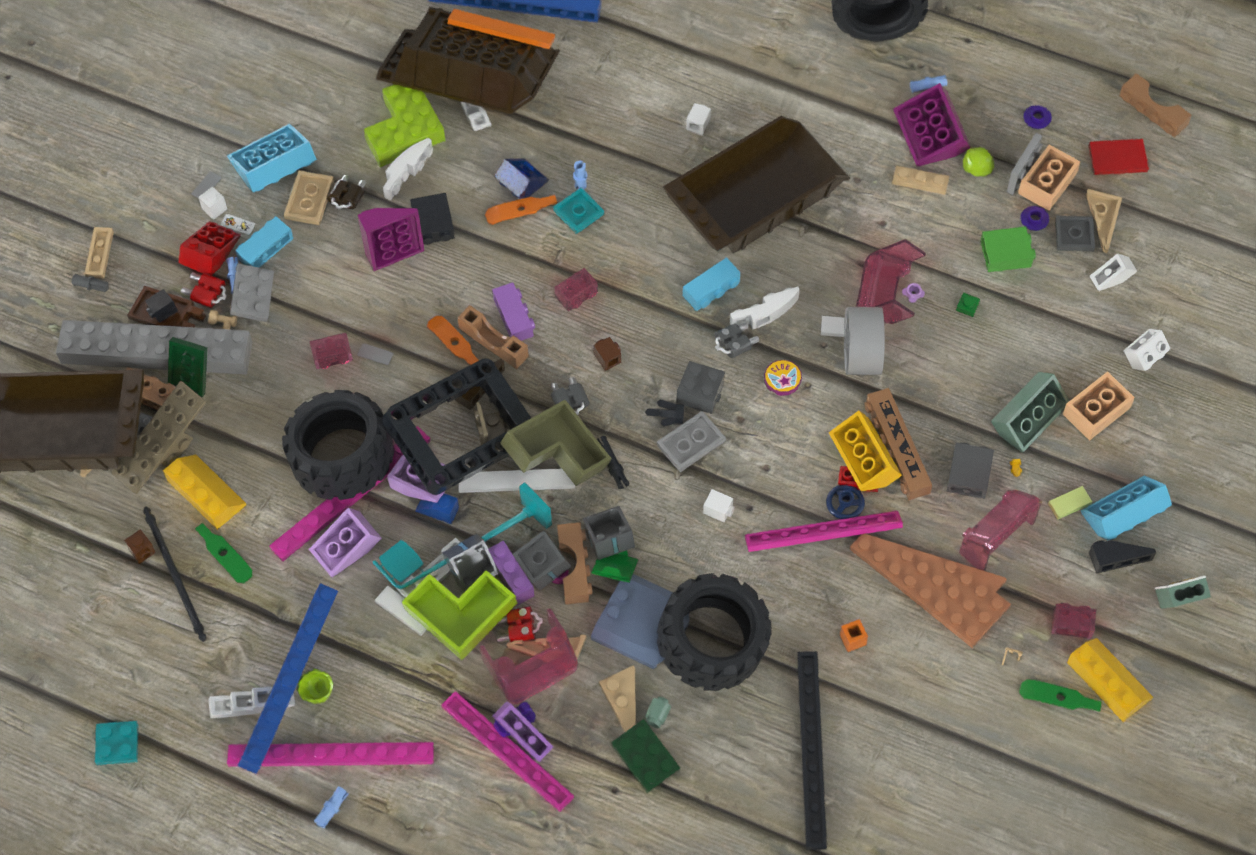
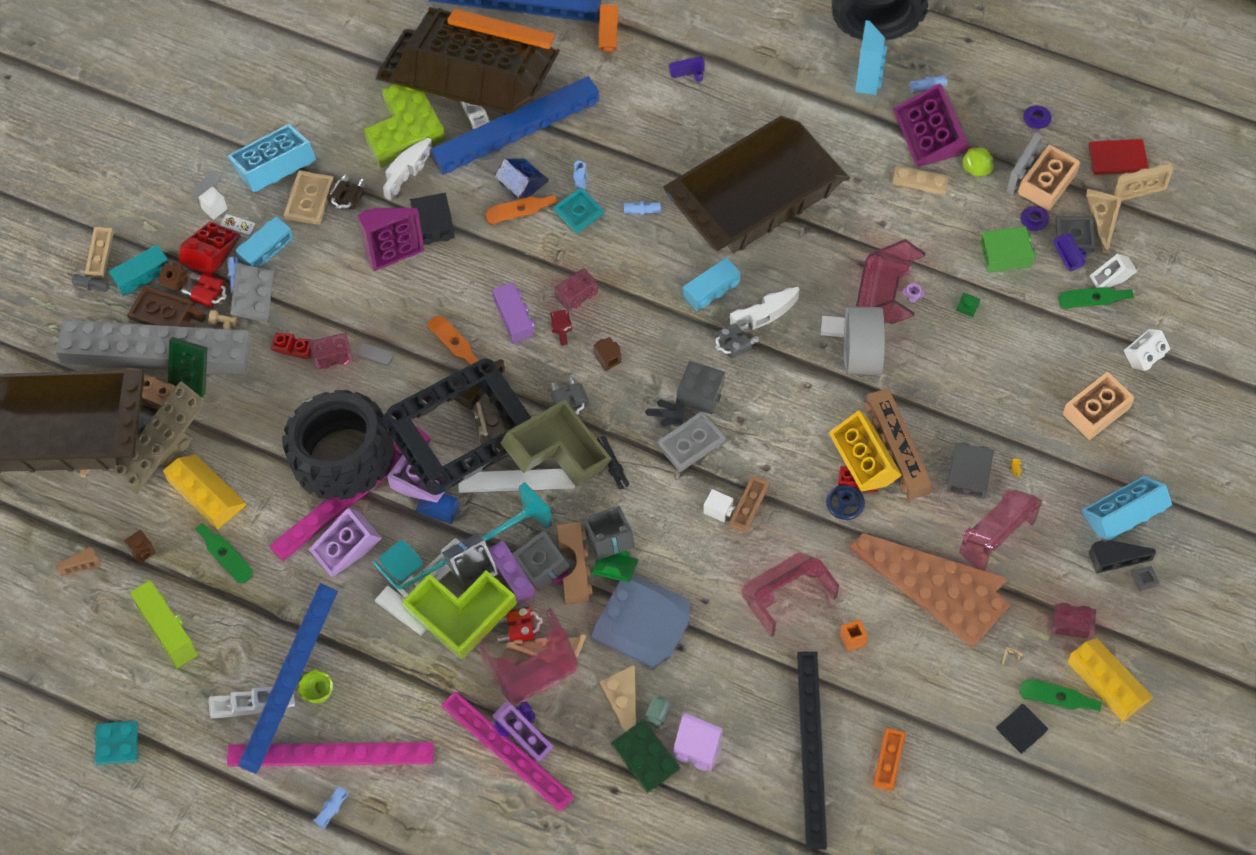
black hose [143,506,206,642] -> none
black brick [145,289,178,323] -> none
medium nougat arch [458,305,529,369] -> none
black tyre [657,573,772,691] -> none
white brick [686,103,711,135] -> none
dark pink tile [745,511,903,552] -> none
tile [764,360,802,396] -> none
sand green slope [991,372,1070,452] -> none
yellowish green tile [1048,486,1093,520] -> none
medium nougat arch [1120,73,1192,138] -> none
sand green piece [1155,576,1211,609] -> none
none -> medium nougat slope [55,547,101,576]
none -> teal brick [109,245,169,296]
none -> lime brick [129,580,198,669]
none -> reddish brown brick [158,262,188,292]
none -> red slope [270,332,315,359]
none -> blue brick [431,76,599,175]
none -> dark red piece [550,310,572,346]
none -> orange slope [599,4,619,53]
none -> light blue pin [624,201,660,215]
none -> dark purple piece [669,56,705,82]
none -> lavender slope [673,713,722,771]
none -> medium nougat plate [729,475,770,534]
none -> clear pink windscreen [742,552,839,637]
none -> medium azure slope [855,20,887,95]
none -> orange tile [872,728,906,792]
none -> black sticker [996,703,1048,754]
none -> dark purple piece [1053,233,1087,271]
none -> green piece [1058,287,1134,310]
none -> tan plate [1113,163,1174,201]
none -> dark grey plate [1132,566,1160,592]

